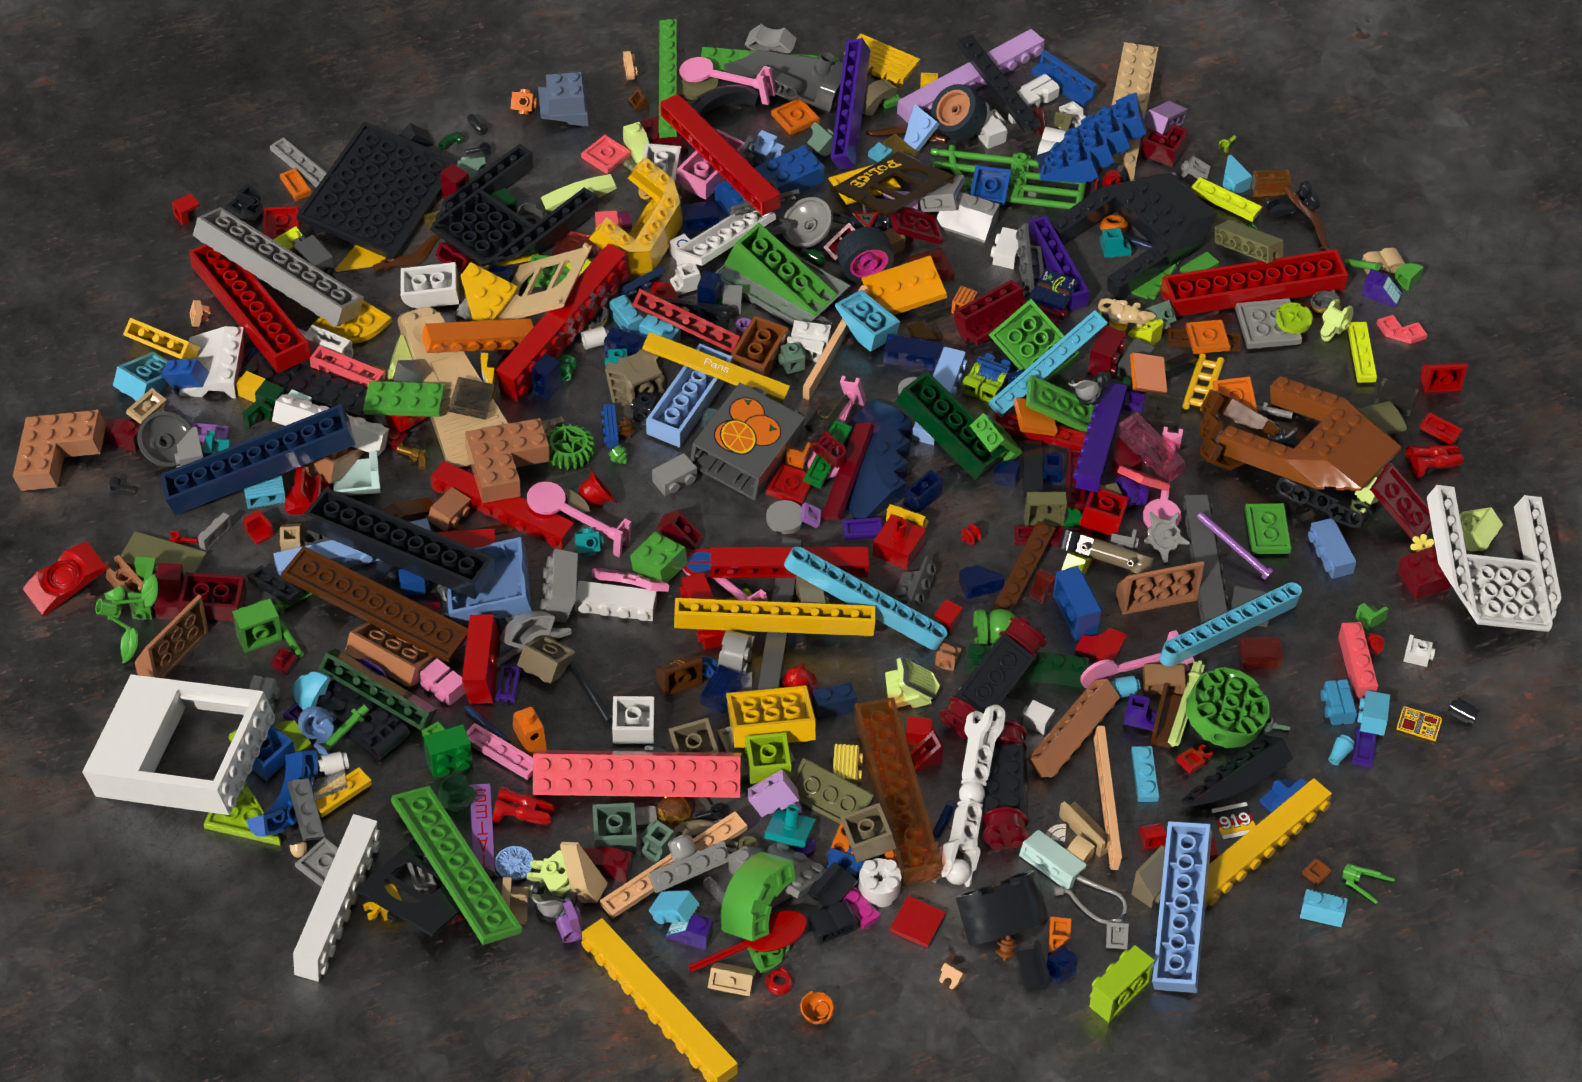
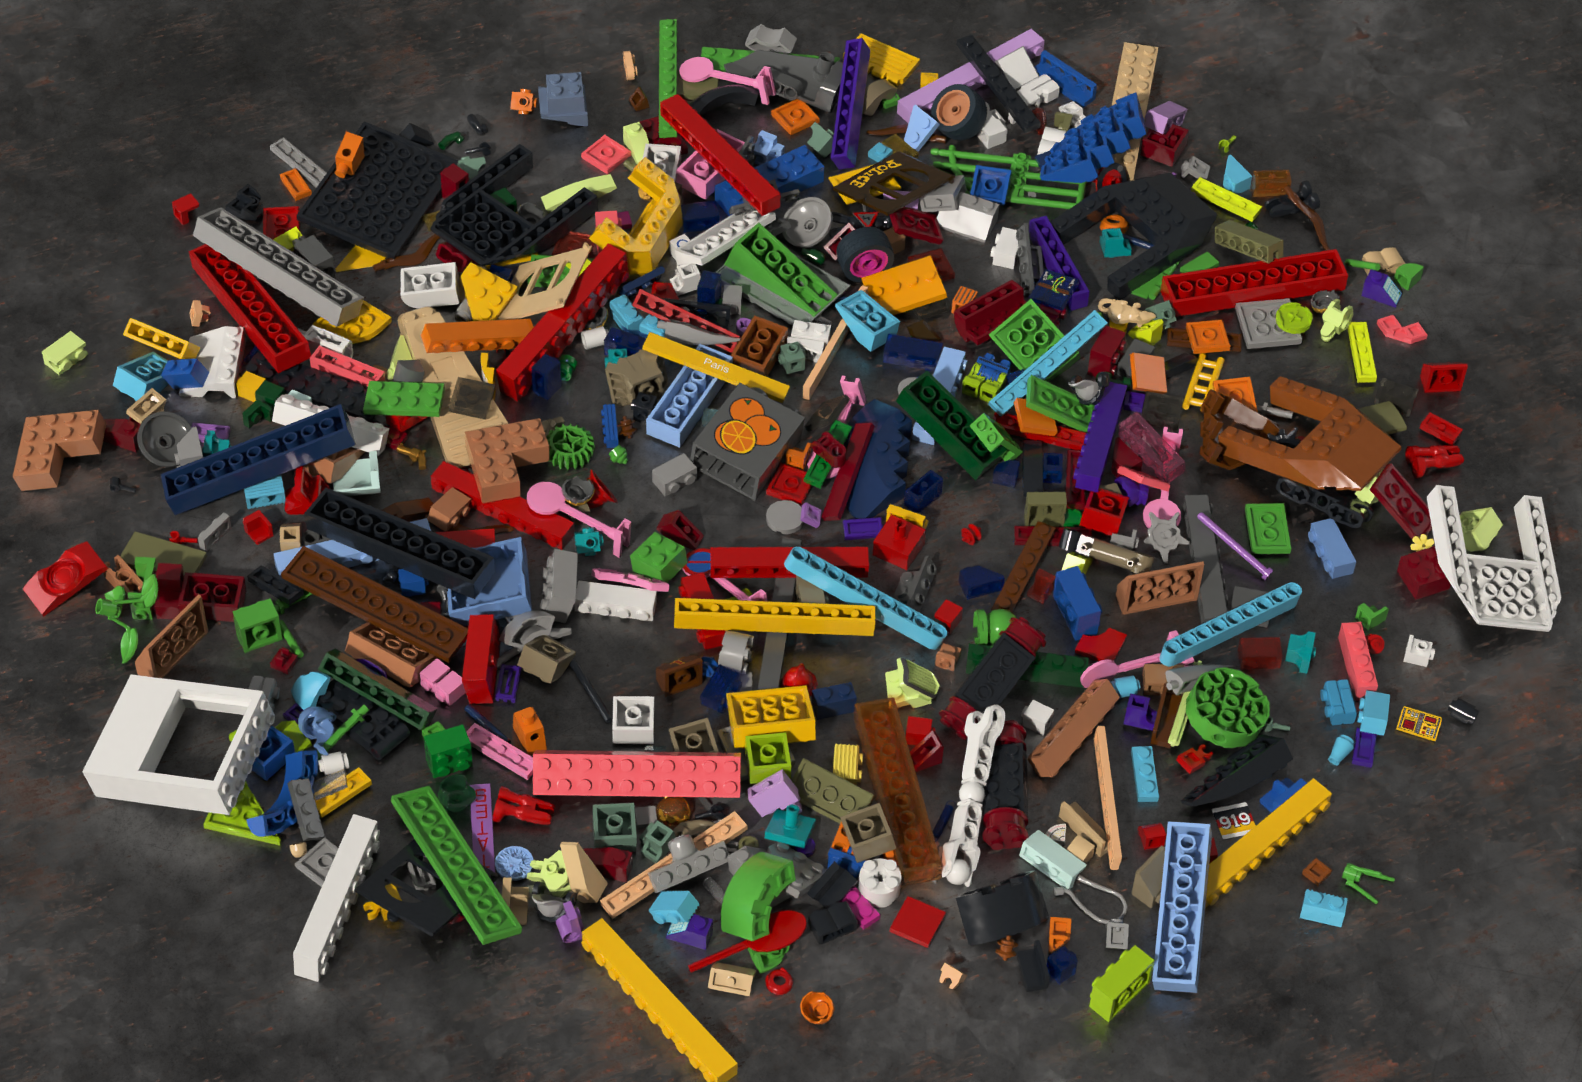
none -> yellowish green brick [42,331,88,375]
none -> orange torso [335,131,365,178]
none -> dark grey hair [562,476,595,506]
none -> light grey piece [657,319,741,345]
none -> white tile [994,46,1039,90]
none -> light grey piece [1165,664,1234,695]
none -> teal brick [1285,631,1317,674]

